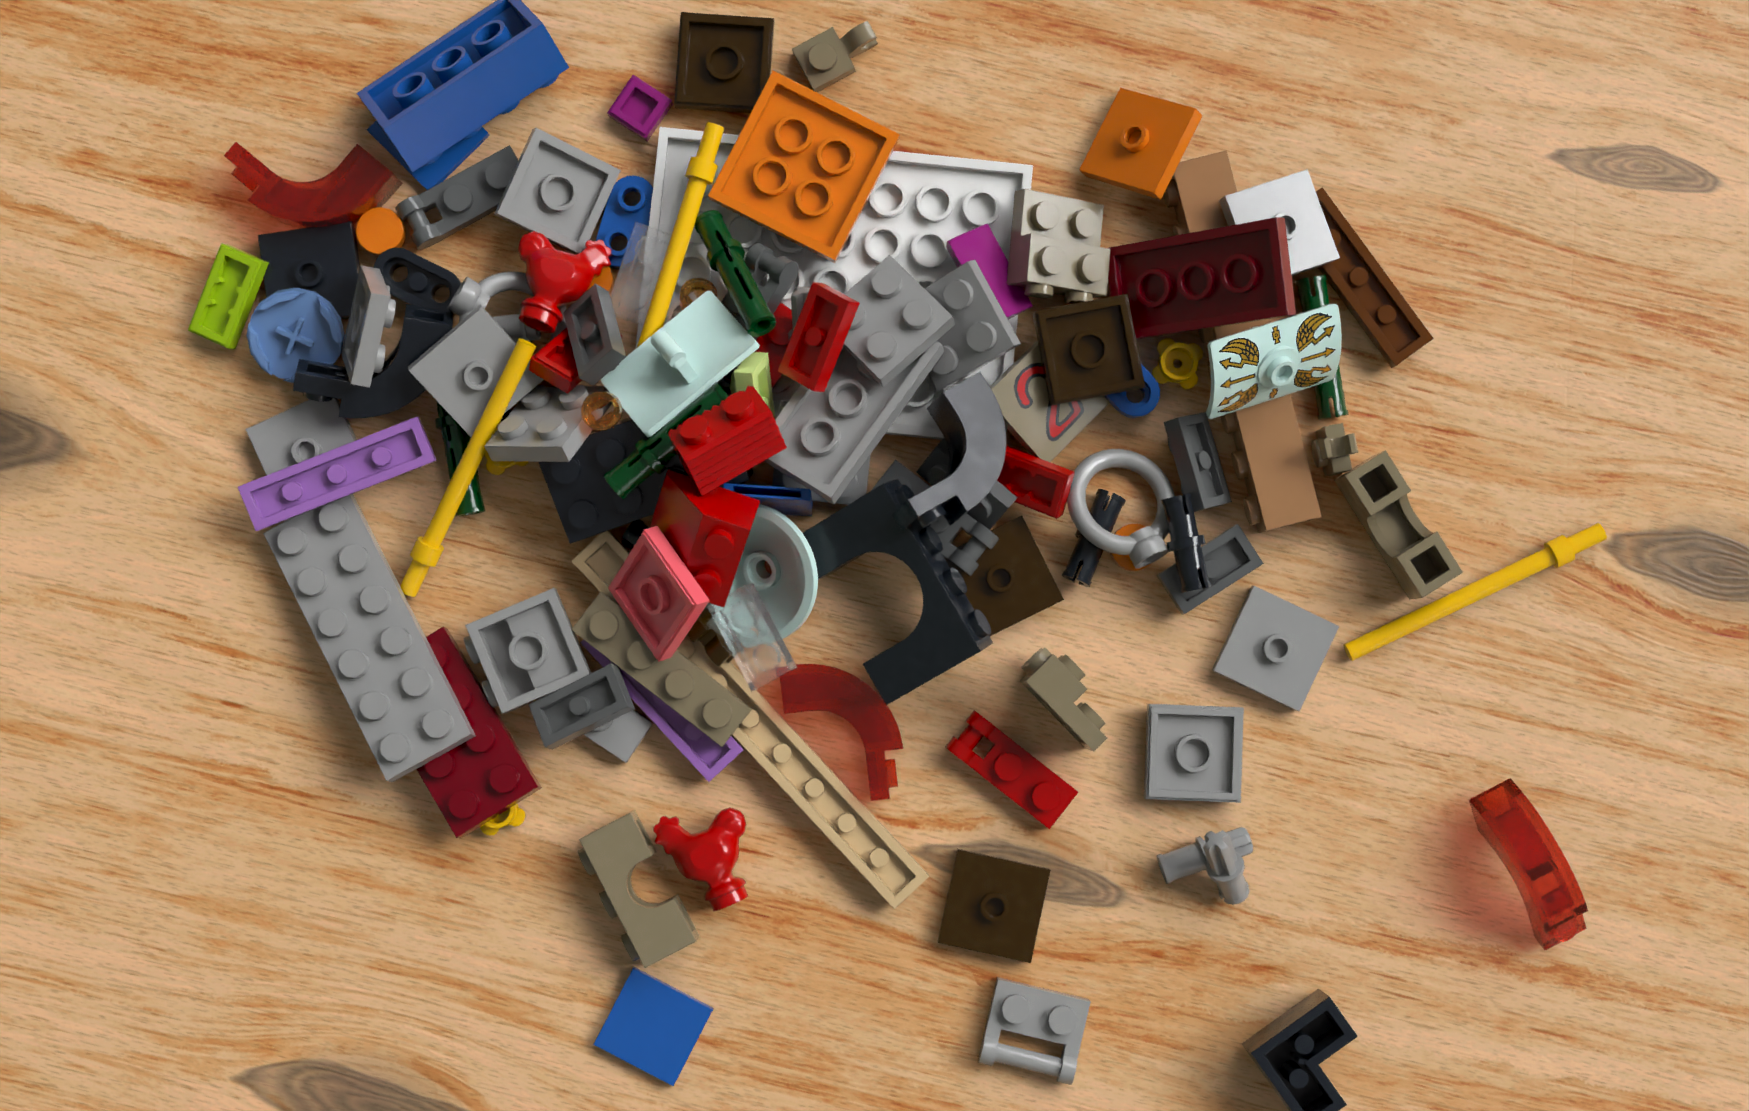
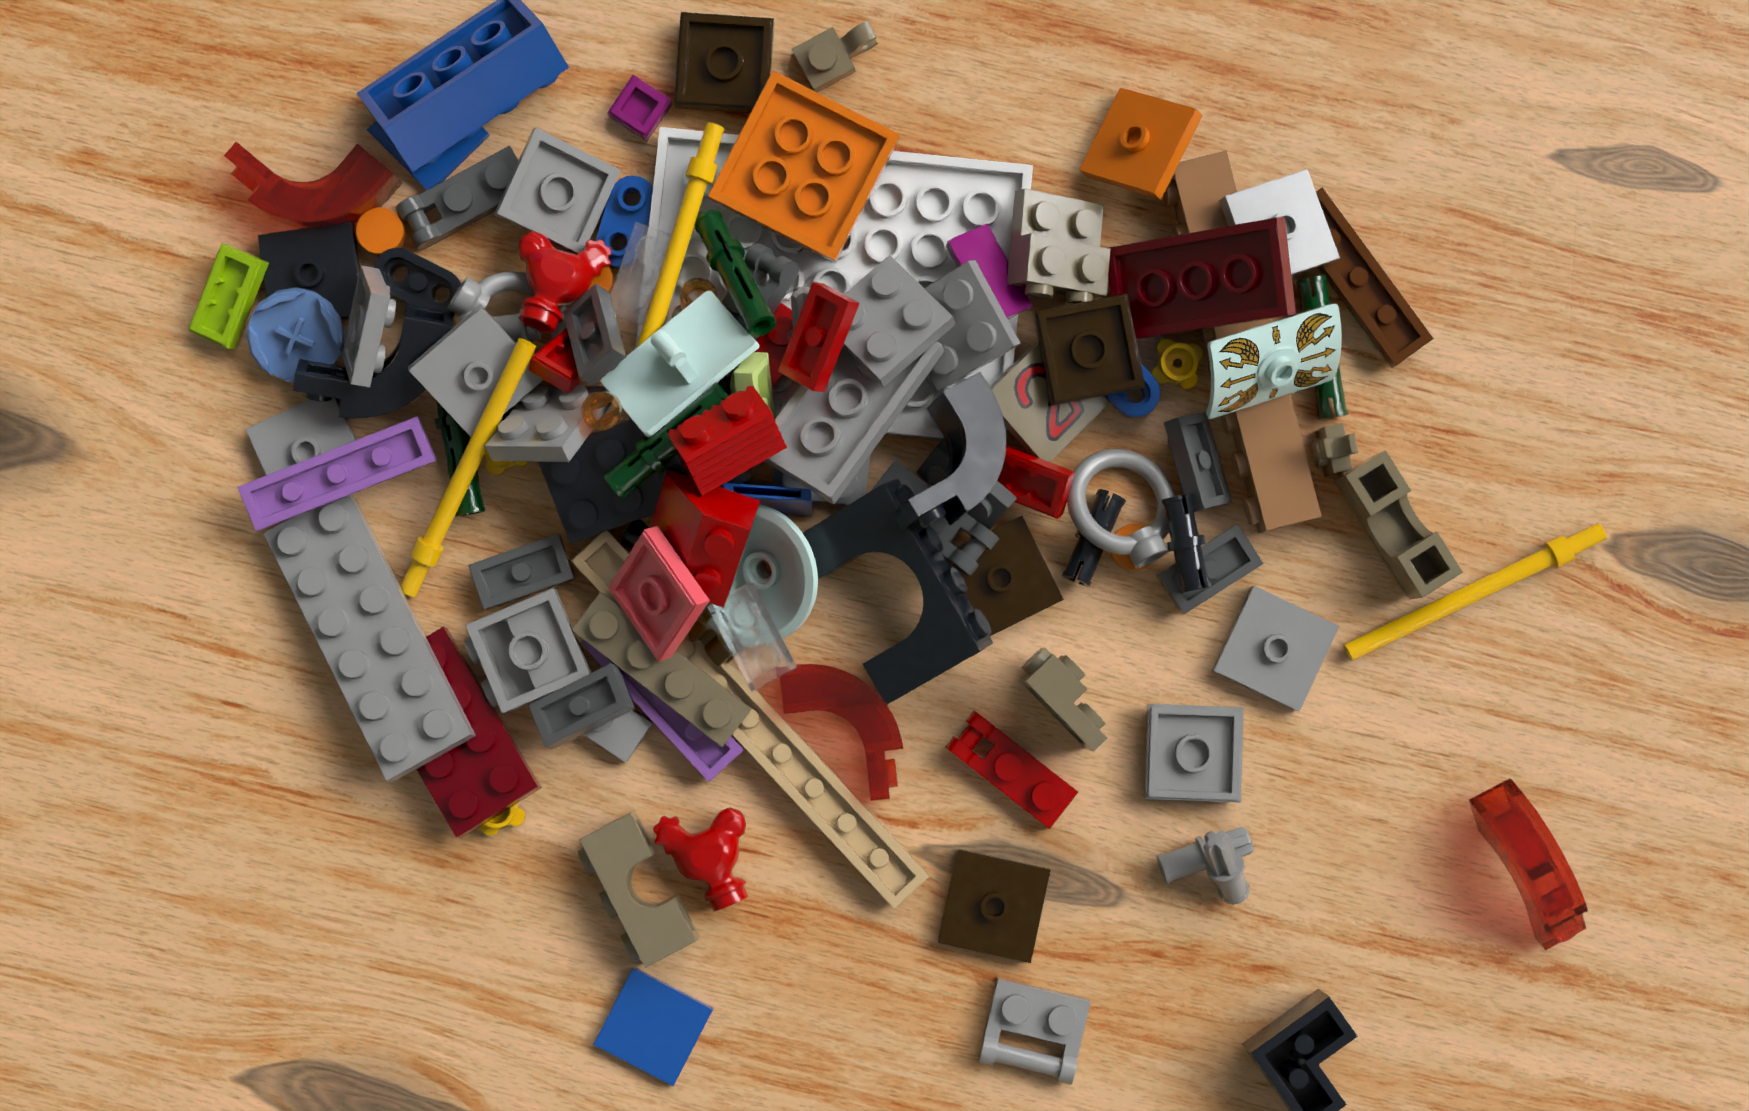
none -> dark grey plate [469,534,576,610]

